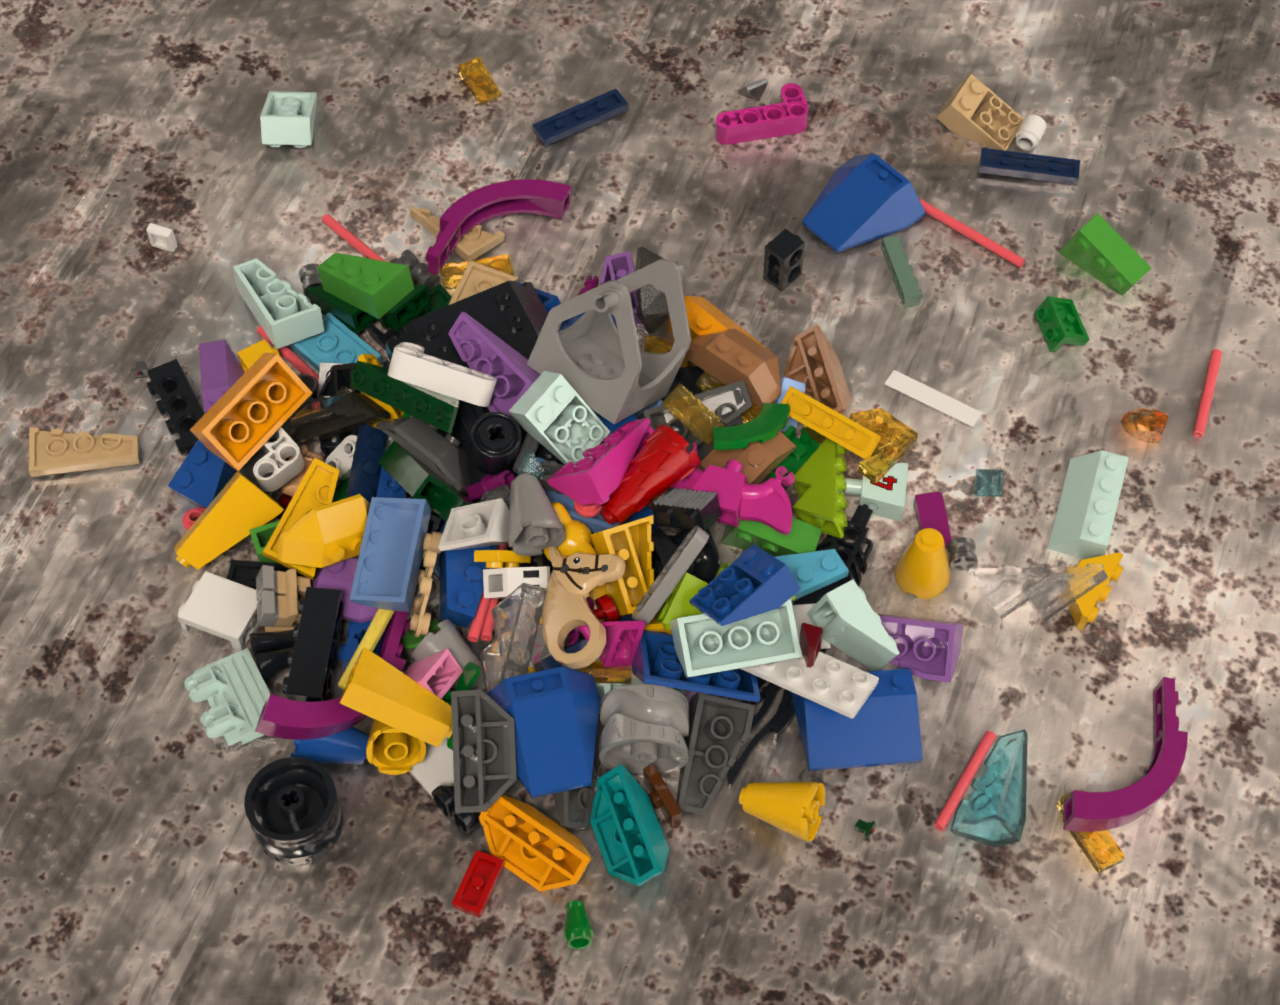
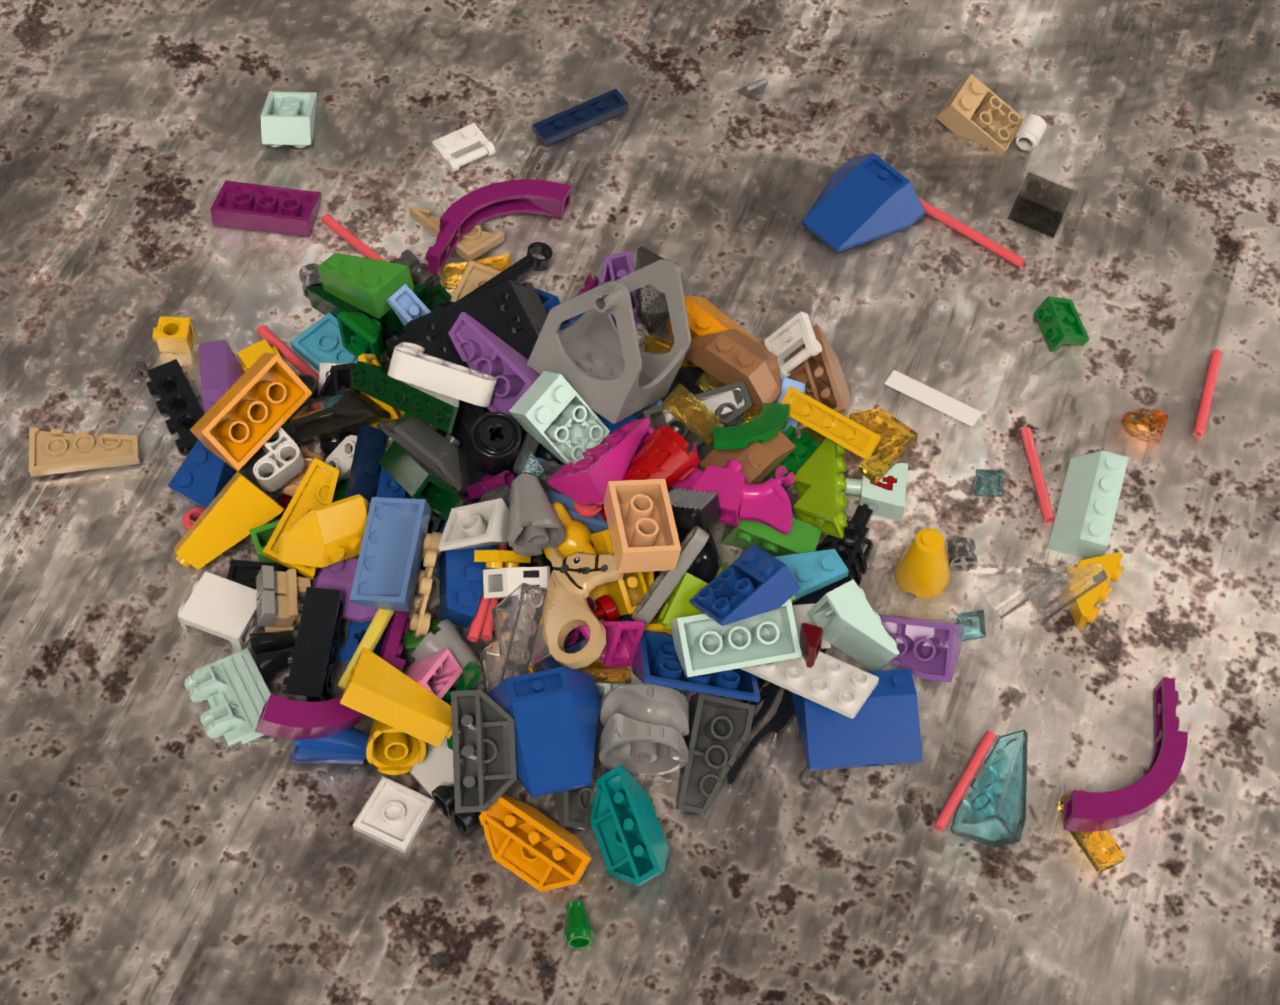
white tile [146,223,177,252] -> none
light aqua wedge [233,258,325,349] -> none
black piece [244,757,344,865] -> none
red plate [452,850,505,918] -> none
clear yellow slope [458,57,502,105] -> none
reddish brown plate [644,764,682,829] -> none
dark pink beam [715,83,808,145] -> none
yellow cone [739,781,825,841] -> none
black brick [763,229,805,292] -> none
dark green piece [855,819,876,840] -> none
sand green piece [881,235,922,308] -> none
magenta slope [913,492,952,549] -> none
dark blue plate [979,148,1080,185] -> none
bright green wedge [1058,213,1151,296] -> none
none -> yellow brick [153,316,195,354]
none -> magenta slope [210,180,321,237]
none -> green slope [336,312,384,367]
none -> white tile [353,776,435,854]
none -> light blue slope [386,284,431,326]
none -> white plate [432,123,496,173]
none -> black piece [436,242,553,310]
none -> light nougat brick [603,479,681,573]
none -> white plate [764,311,822,379]
none -> clear light blue slope [955,610,986,641]
none -> clear smoke slope [1008,172,1079,238]
none -> coral piece [1020,427,1055,523]

